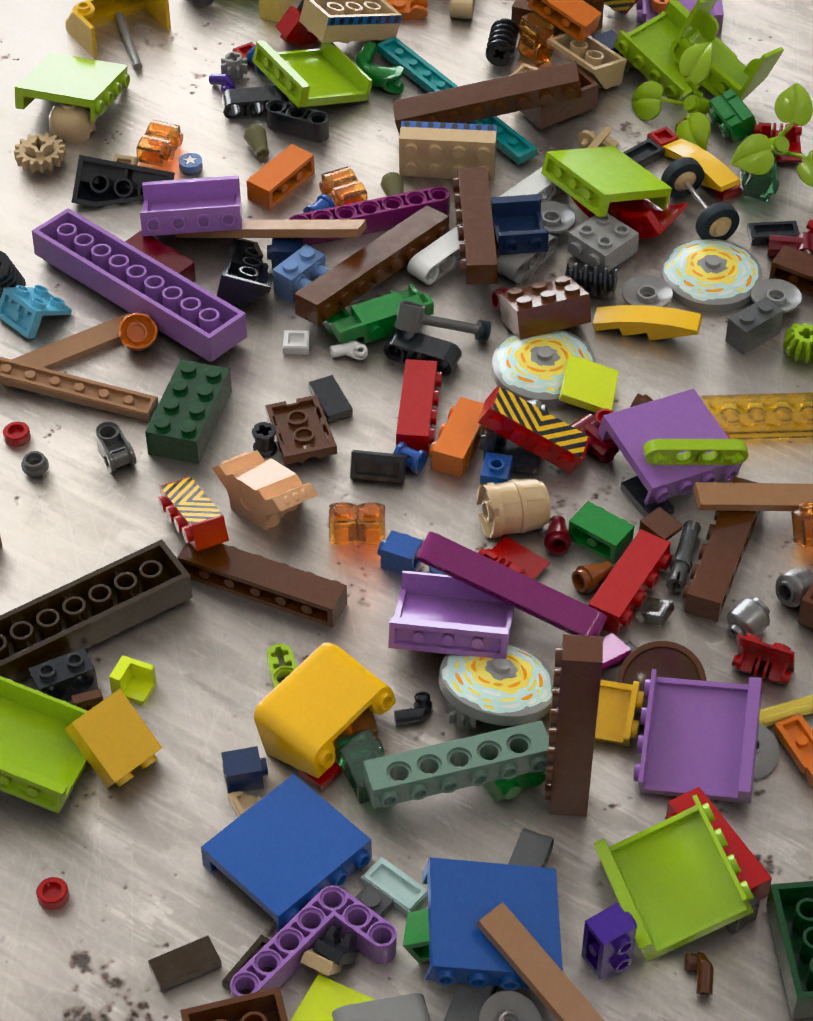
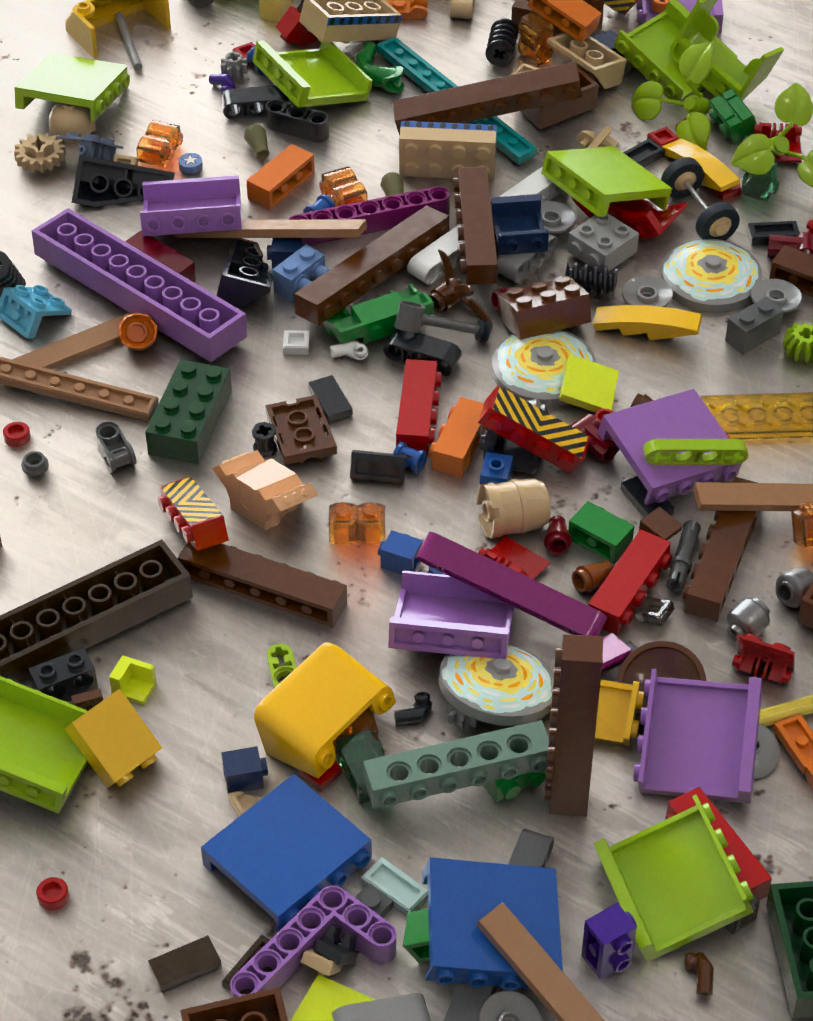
none -> sand blue hinge [57,132,124,161]
none -> reddish brown plant [429,249,493,330]

